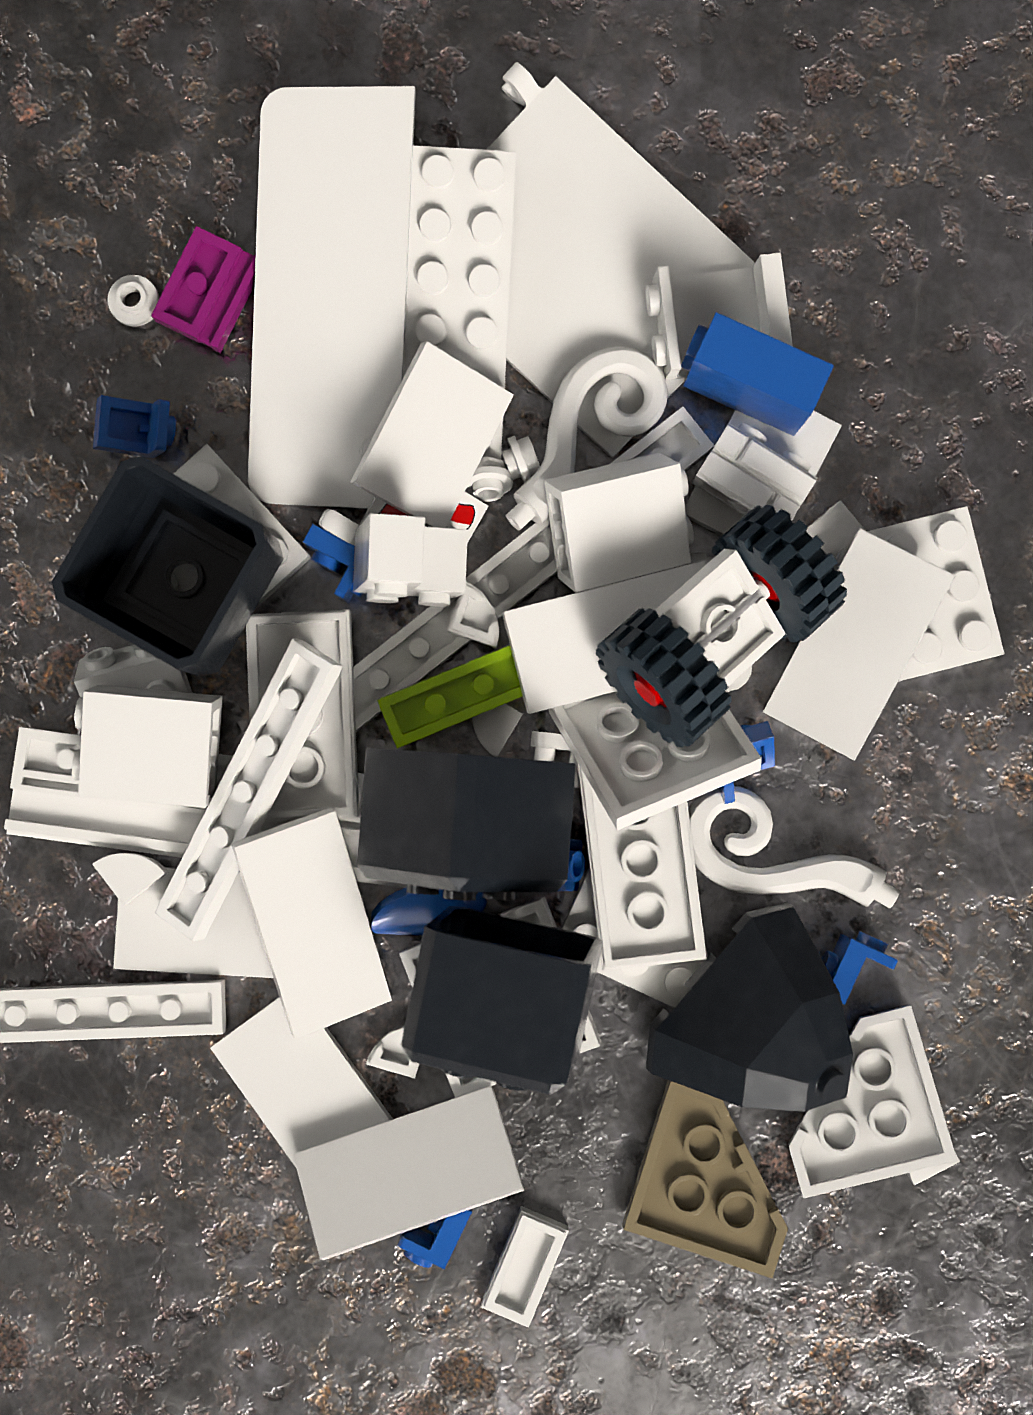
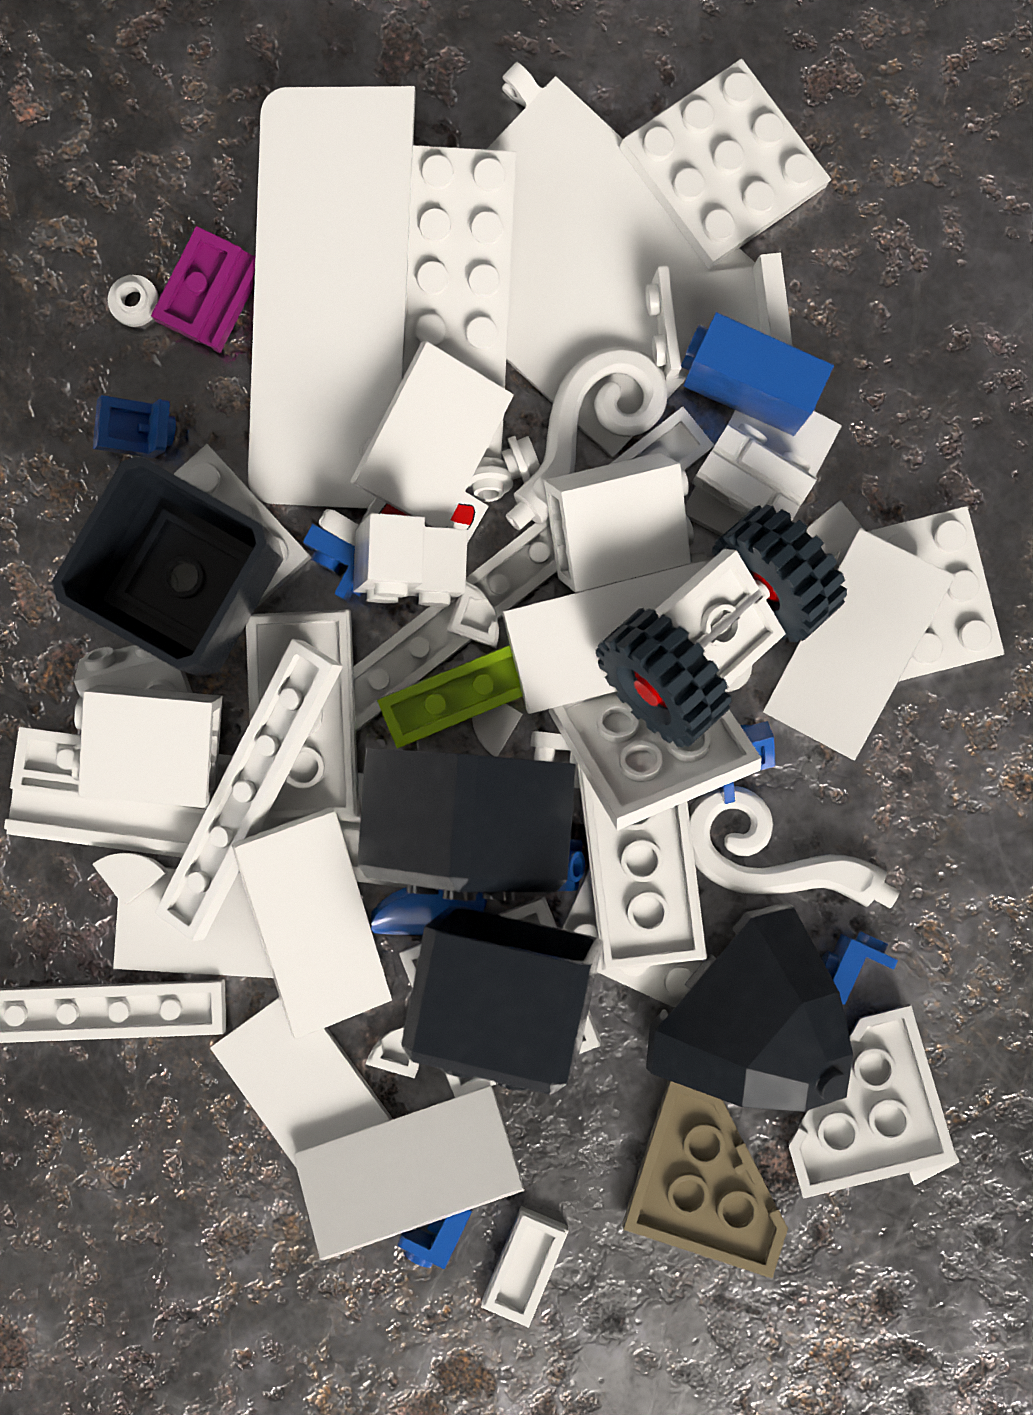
none -> white plate [619,58,831,269]

